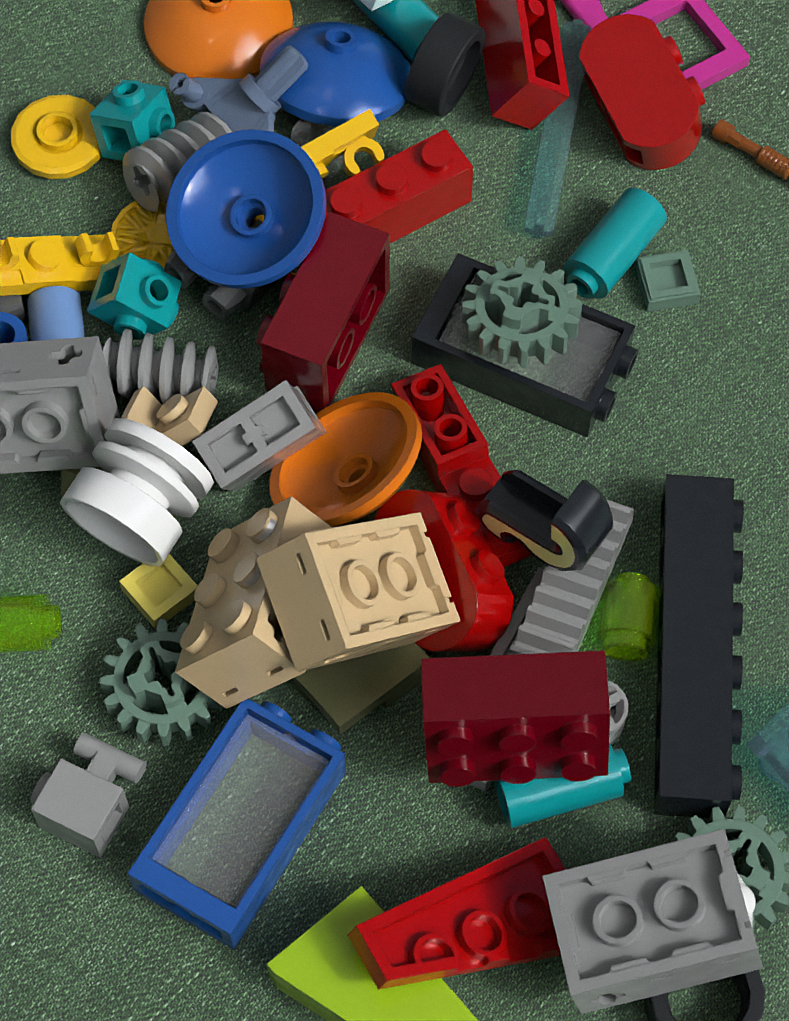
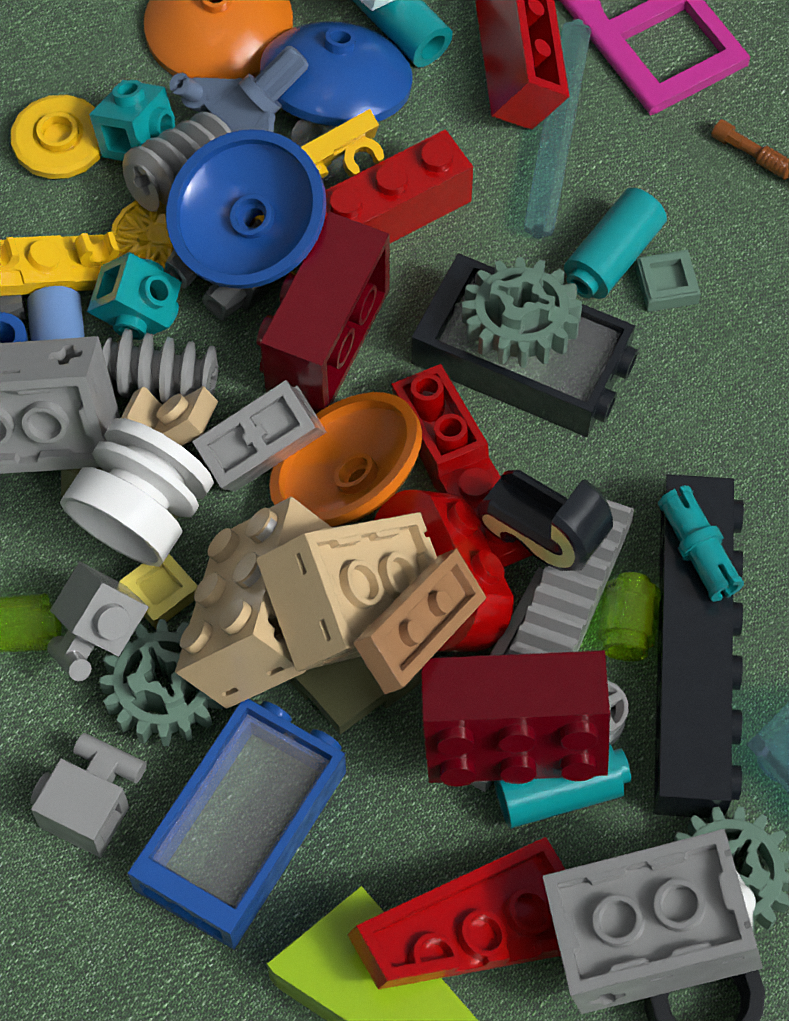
black tyre [404,12,486,117] -> none
red brick [579,14,706,170] -> none
none -> light grey brick [47,561,149,681]
none -> medium nougat plate [353,548,487,694]
none -> teal pin [658,486,744,602]

